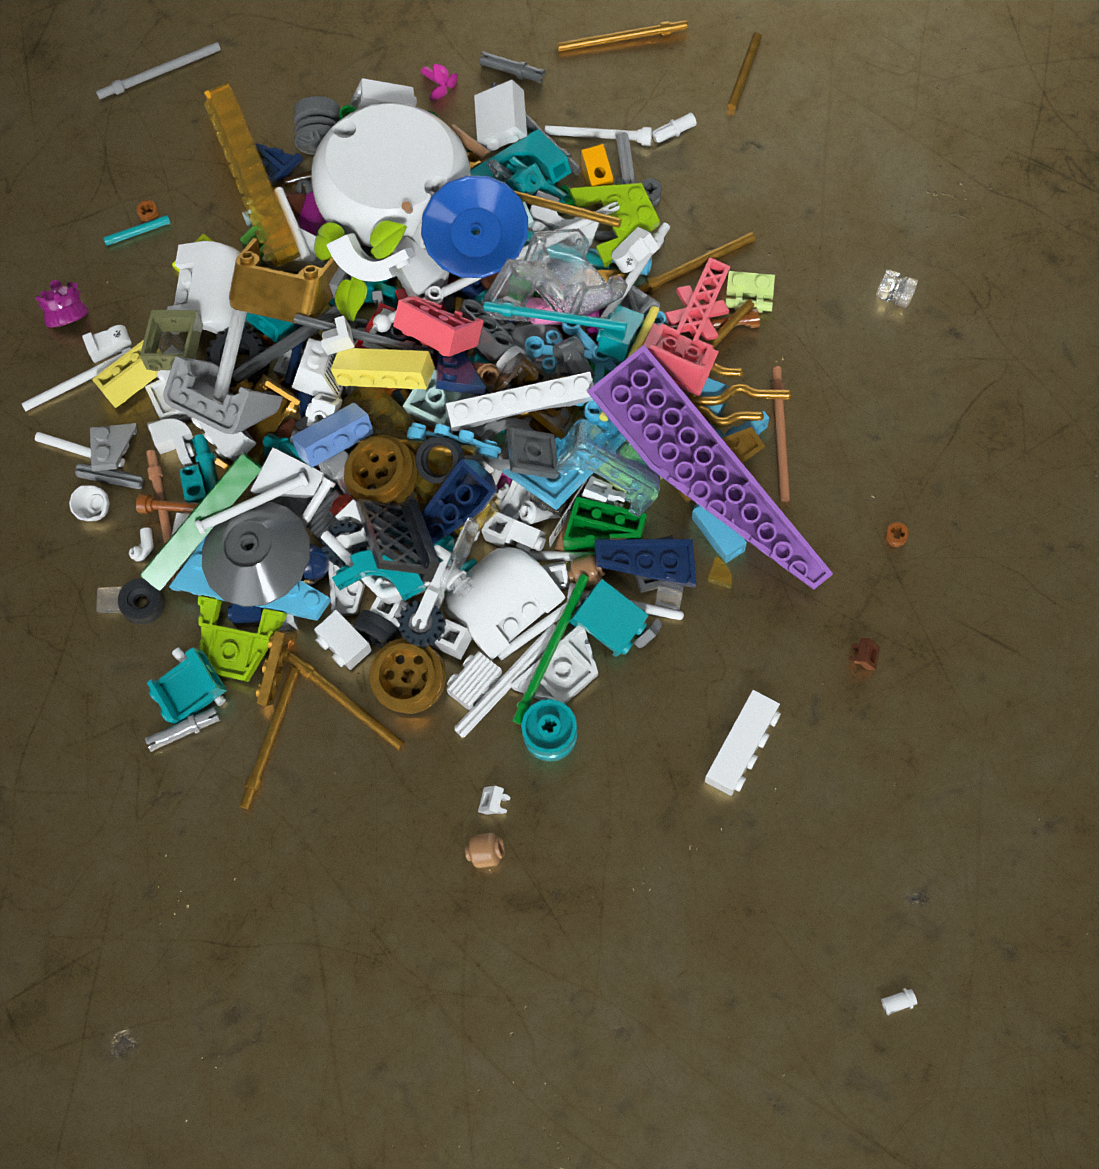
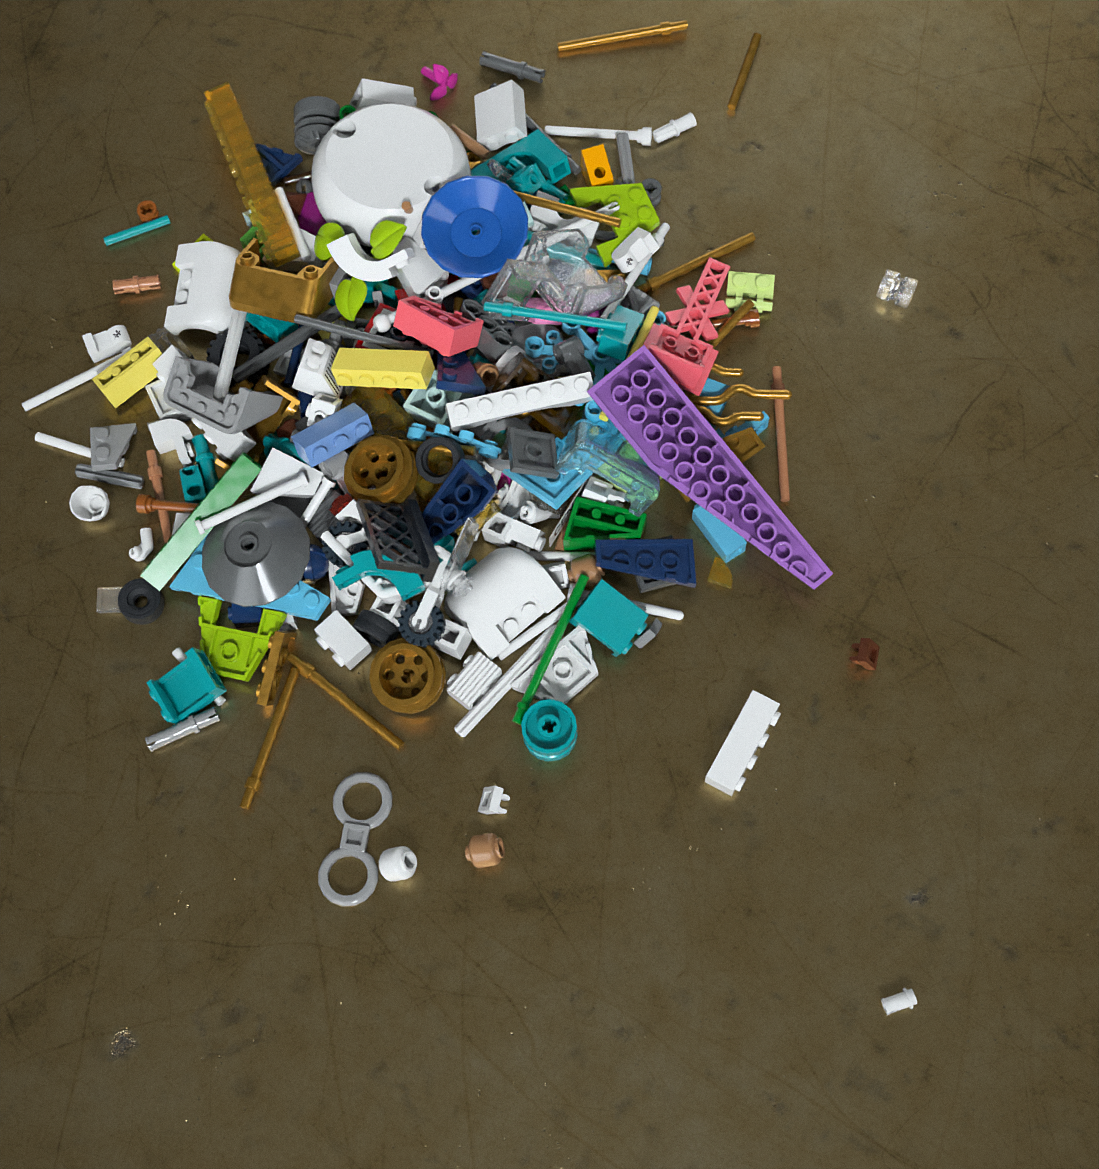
magenta hair [35,280,88,328] -> none
light grey bar [96,42,221,99] -> none
olive window [140,310,203,371] -> none
white panel [320,316,355,355] -> none
clear tile [655,581,684,610] -> none
dark orange bush [886,522,909,547] -> none
none -> nougat pin [112,274,161,295]
none -> light grey bar [318,772,392,906]
none -> white head [379,846,417,881]

